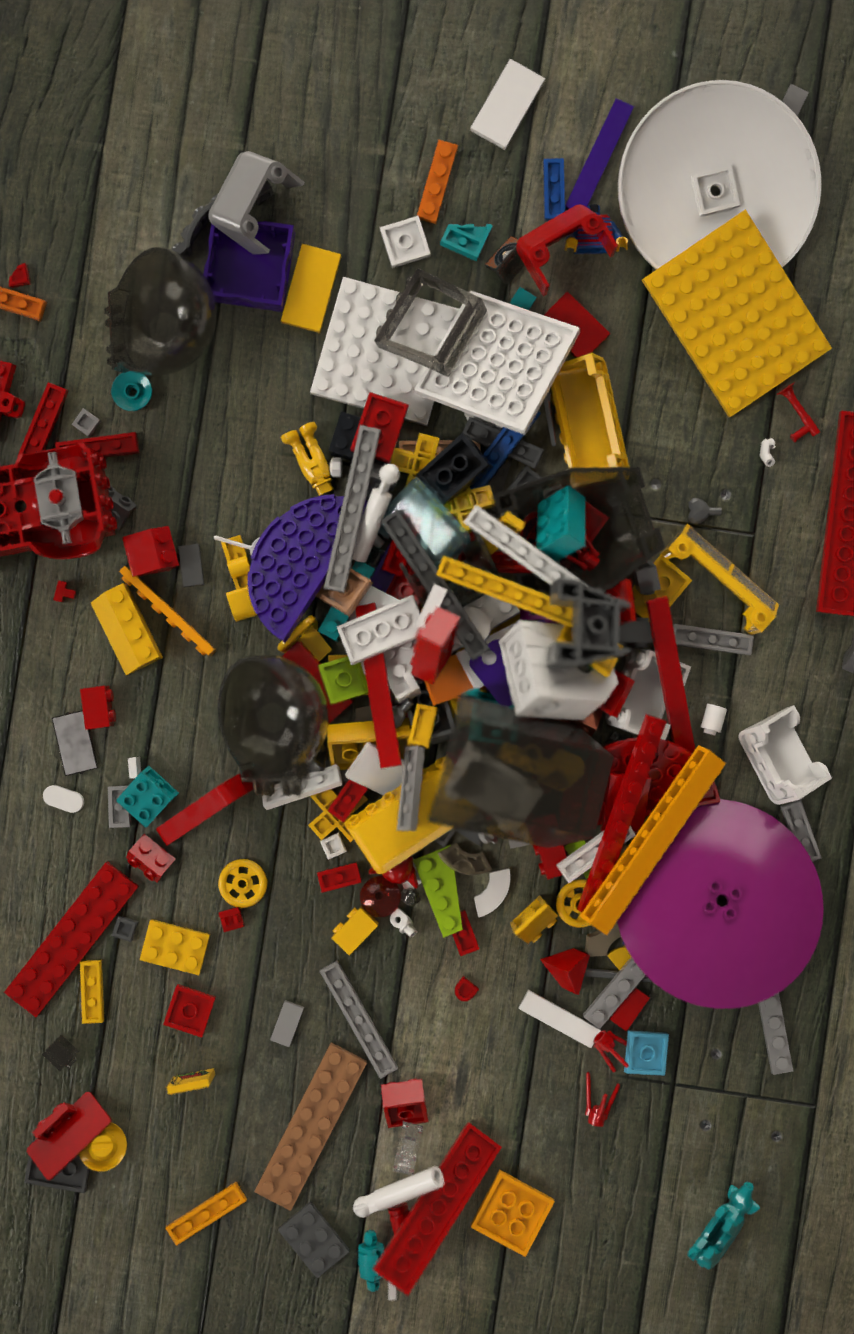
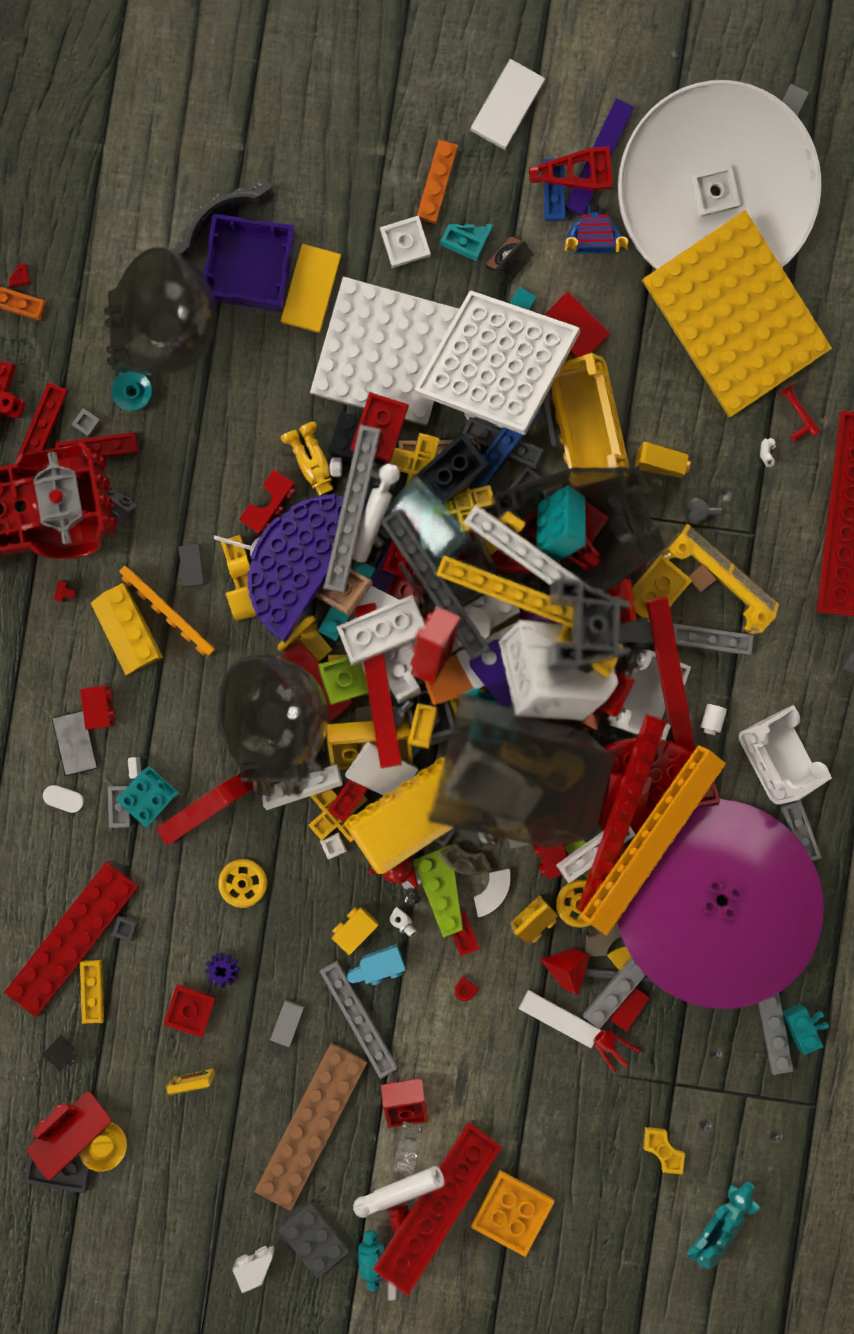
red slope [122,526,179,577] -> none
red bracket [126,834,176,883] -> none
yellow plate [140,919,211,975] -> none
light orange tile [165,1182,247,1246] -> none
light grey windscreen [209,151,305,255] -> none
red tile [219,907,245,932] -> none
red plate [317,862,362,893] -> none
clear red dish [360,876,401,917] -> none
clear smoke windscreen [374,268,487,377] -> none
light grey plate [397,746,425,831] -> none
white sticker [416,584,447,628] -> none
red windscreen [516,204,618,297] -> none
red plant [585,1072,620,1127] -> none
medium azure tile [624,1030,669,1075] -> none
dark grey brick [631,561,661,595] -> none
none -> dark purple gear [204,952,240,988]
none -> white slope [233,1246,275,1293]
none -> red arch [239,469,296,536]
none -> medium azure hinge [347,944,405,985]
none -> red plate [529,146,613,191]
none -> yellow slope [634,442,691,478]
none -> yellow tile [643,1127,685,1175]
none -> medium nougat tile [688,564,716,593]
none -> teal brick [782,1004,829,1055]

